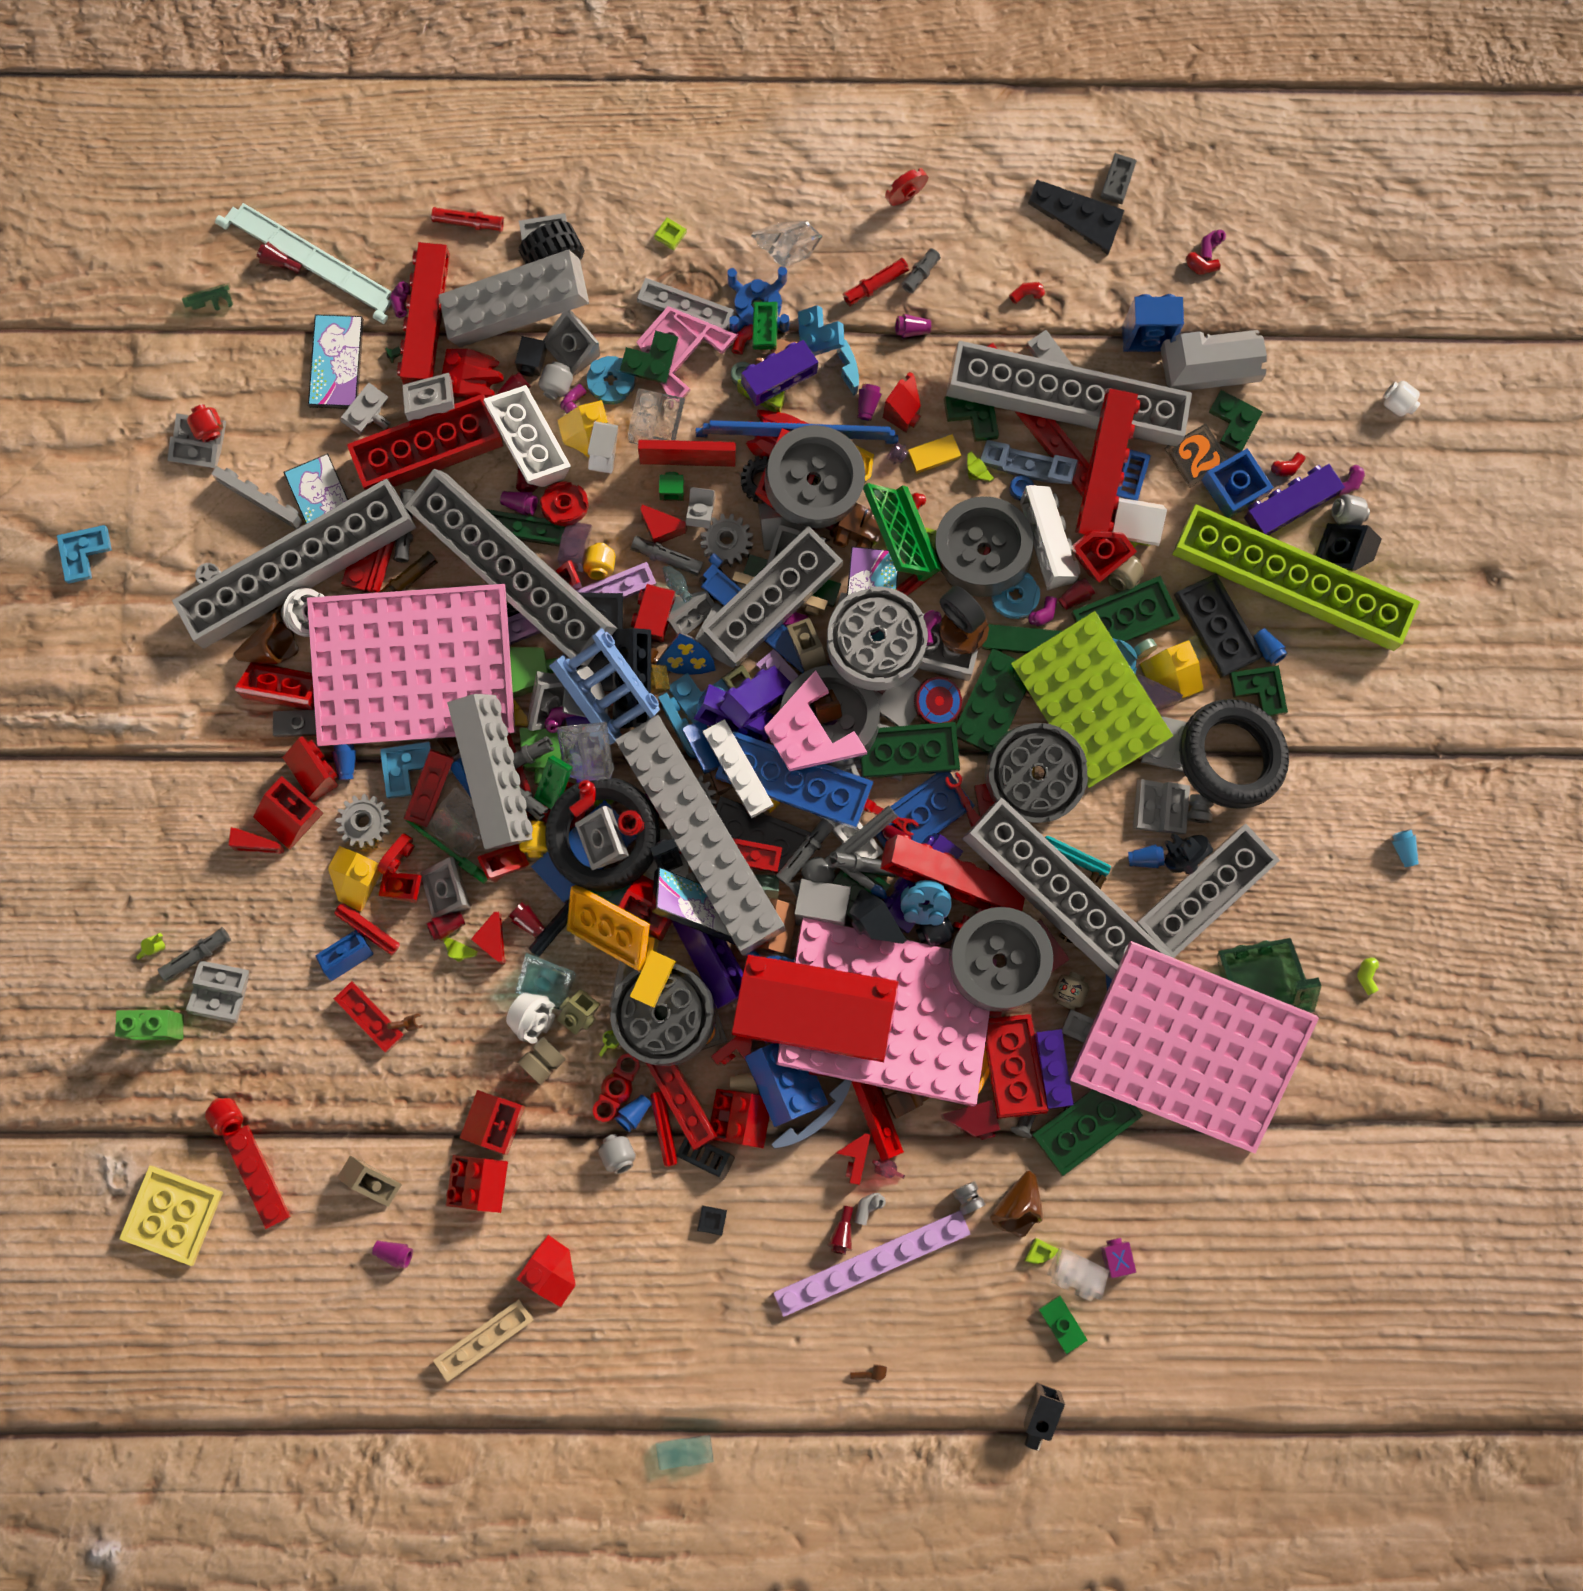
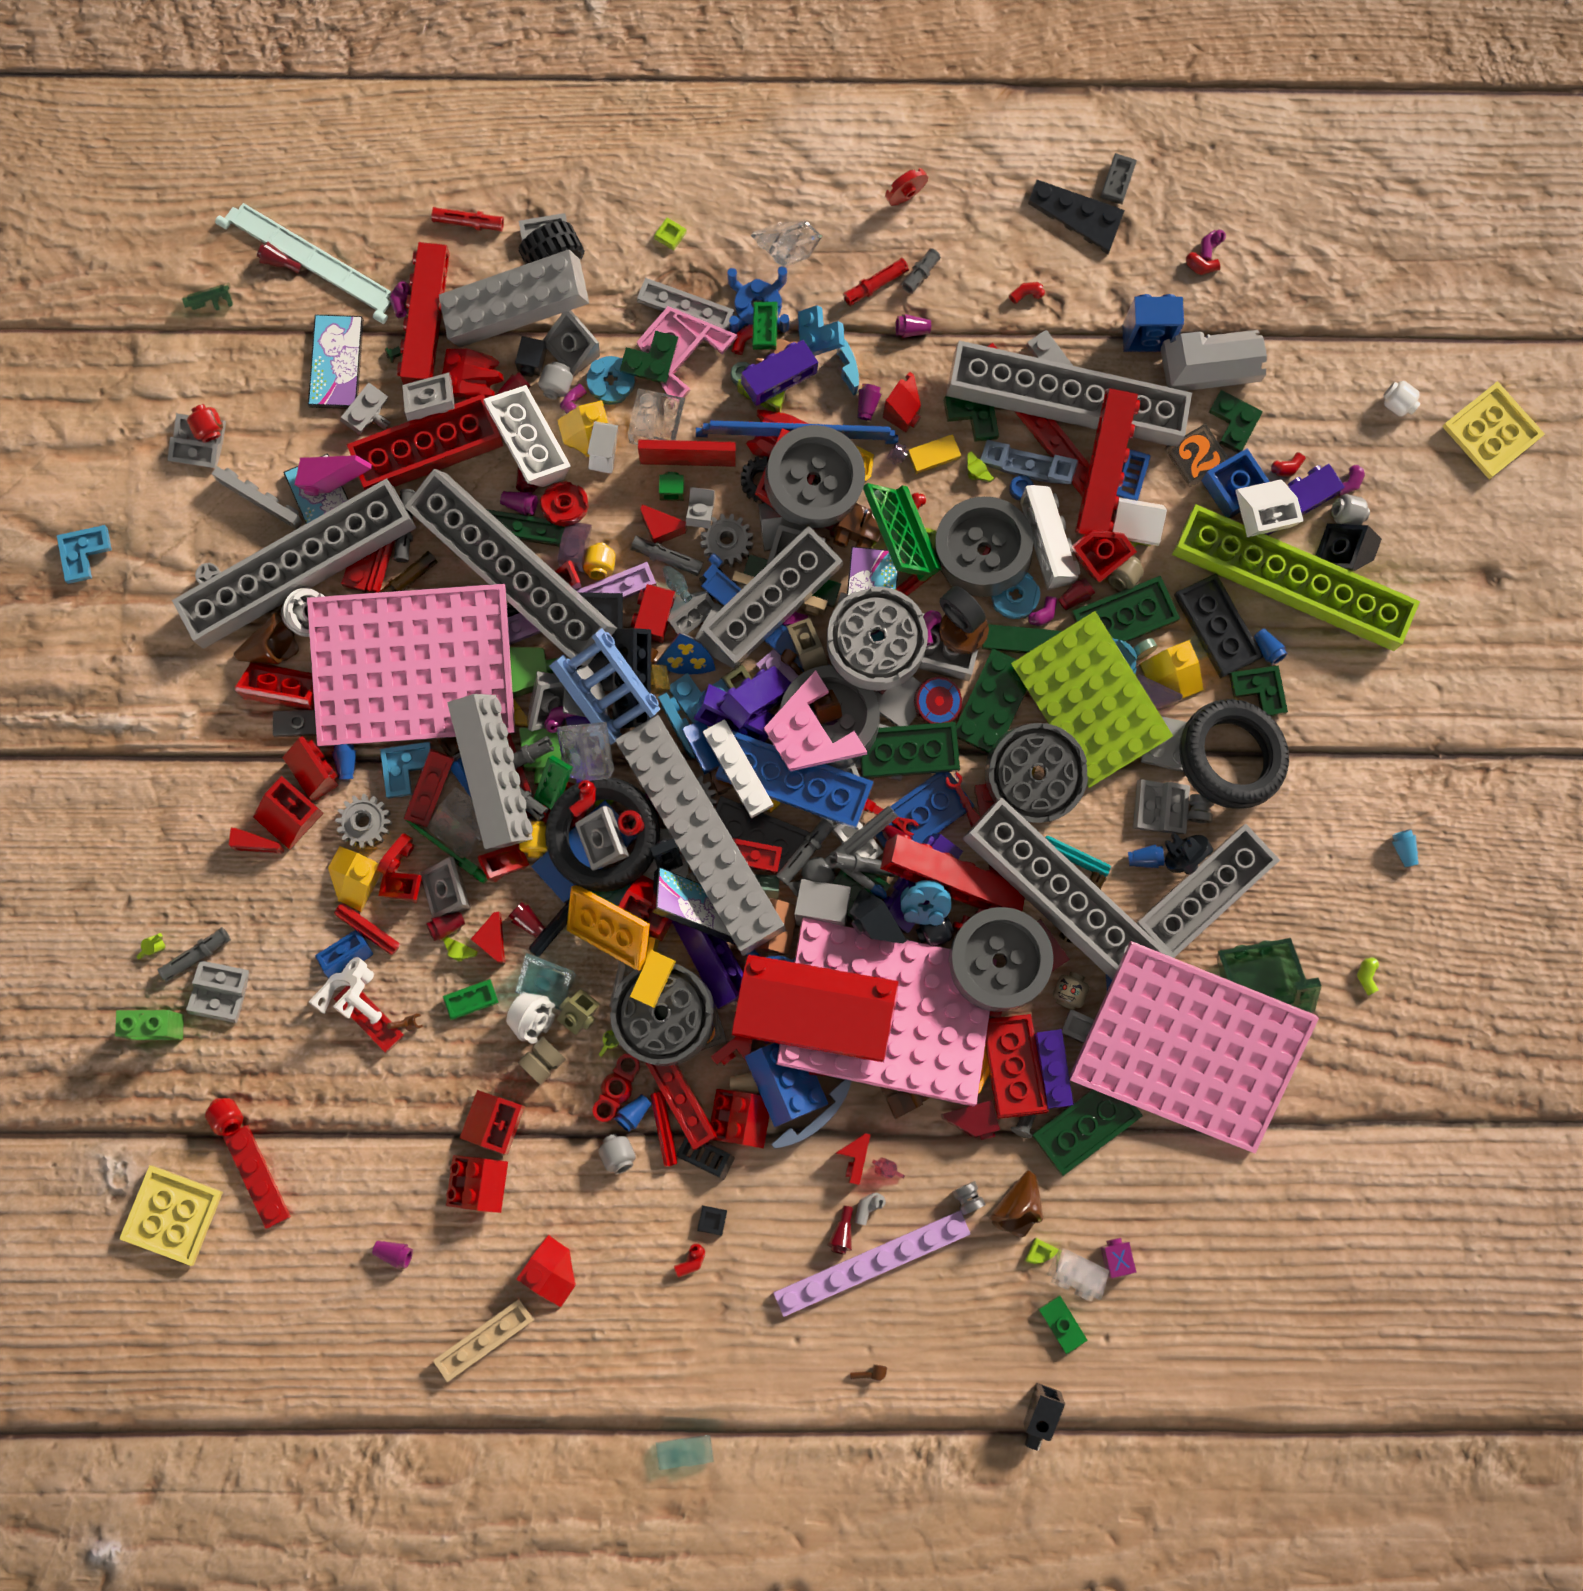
dark tan slope [337,1155,402,1207] -> none
red plate [852,1081,904,1161] -> none
none -> dark pink slope [295,455,372,496]
none -> white piece [309,957,382,1024]
none -> green plate [443,979,499,1020]
none -> red arm [674,1243,705,1278]
none -> reddish brown hand [780,649,804,676]
none -> white slope [1235,479,1303,537]
none -> light yellow plate [1442,381,1545,480]

